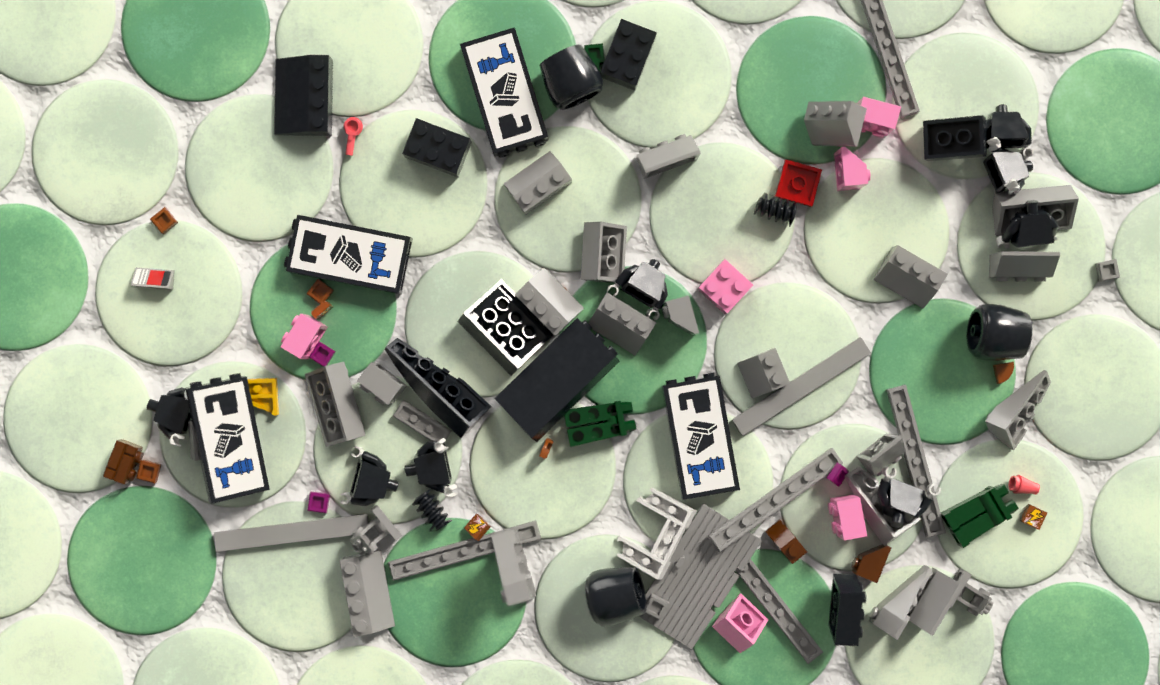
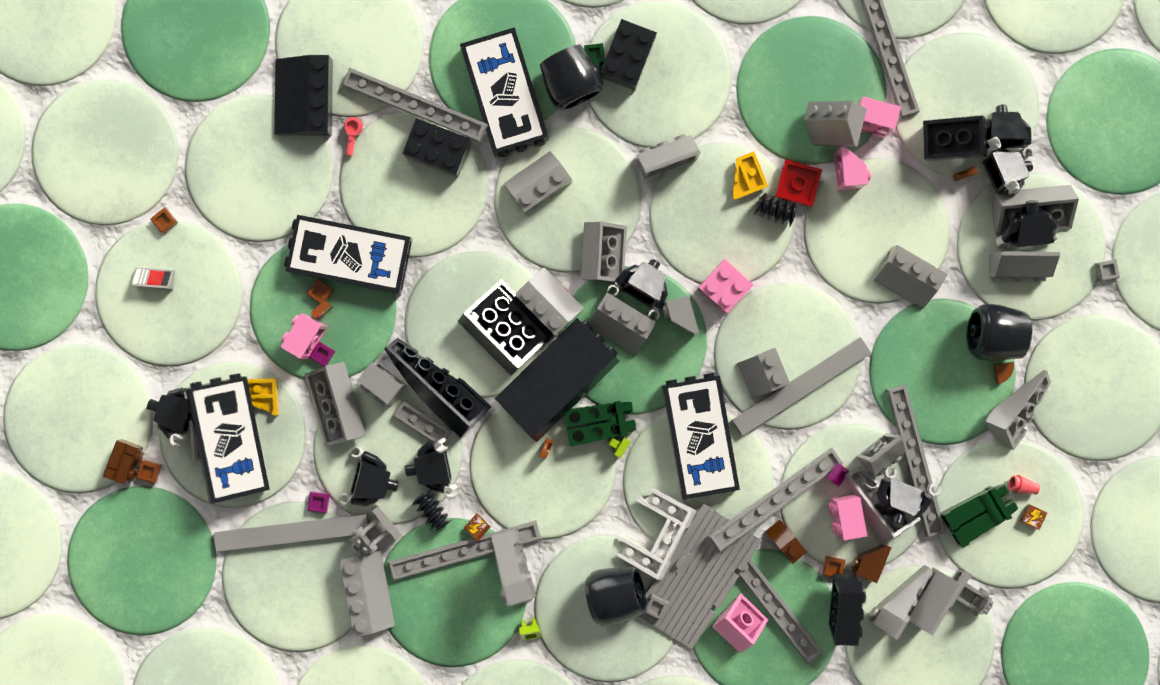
none -> light grey tile [342,67,488,143]
none -> lime tile [519,618,541,641]
none -> lime tile [609,437,631,458]
none -> yellow wing [732,151,768,201]
none -> dark orange tile [822,556,846,577]
none -> dark orange tile [953,166,978,182]

